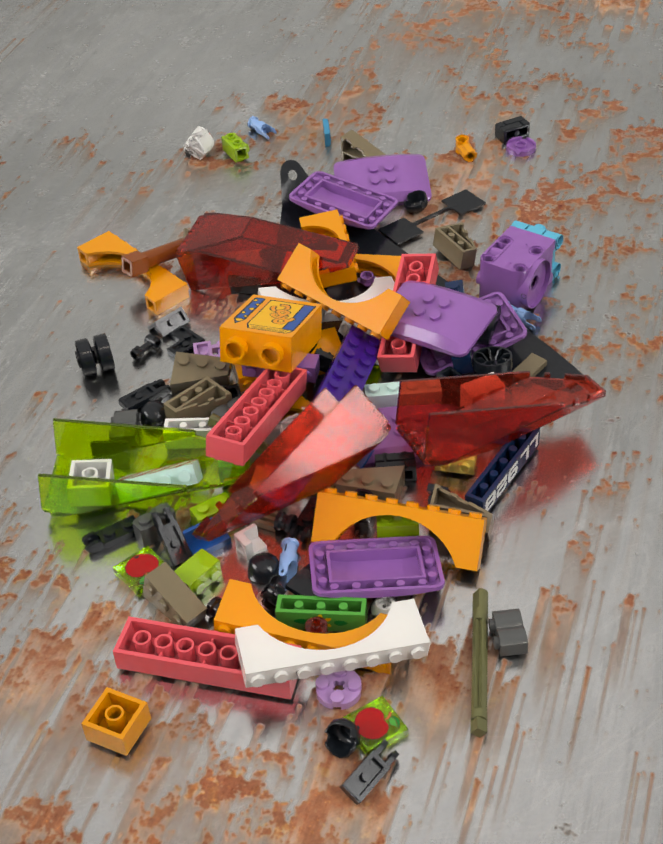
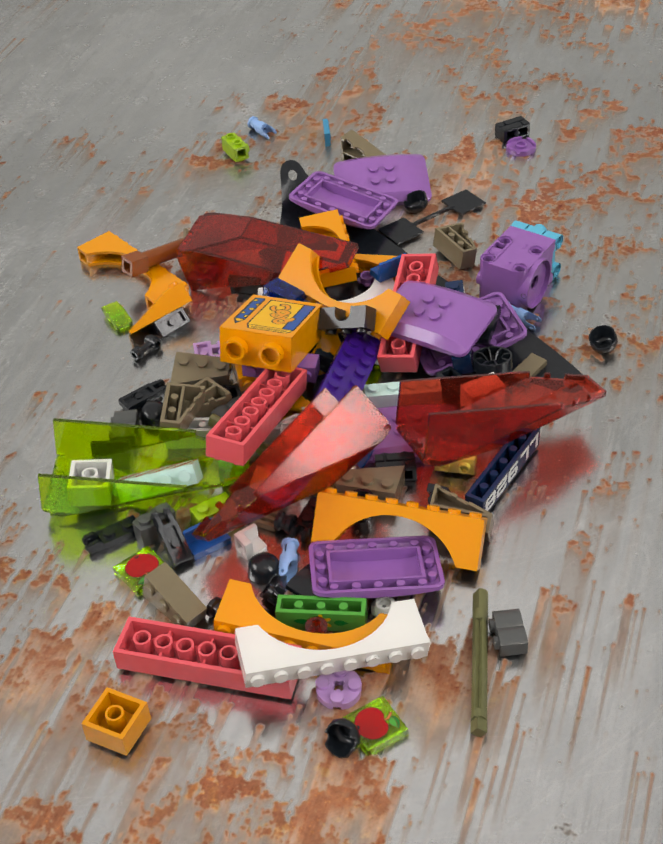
black wheel [75,333,115,377] -> none
black tile [167,325,205,358] -> none
lime brick [174,548,222,596] -> none
white piece [183,126,214,160] -> none
hinge [340,739,399,805] -> none
lime brick [376,515,419,538] -> none
light orange piece [455,134,477,163] -> none
none -> clear neon green slope [101,301,133,331]
none -> light orange wedge [128,281,192,334]
none -> dark tan wedge [159,382,206,441]
none -> clear blue brick [262,277,305,302]
none -> black arch [318,305,376,336]
none -> blue panel [370,253,406,283]
none -> black hair [589,325,618,354]

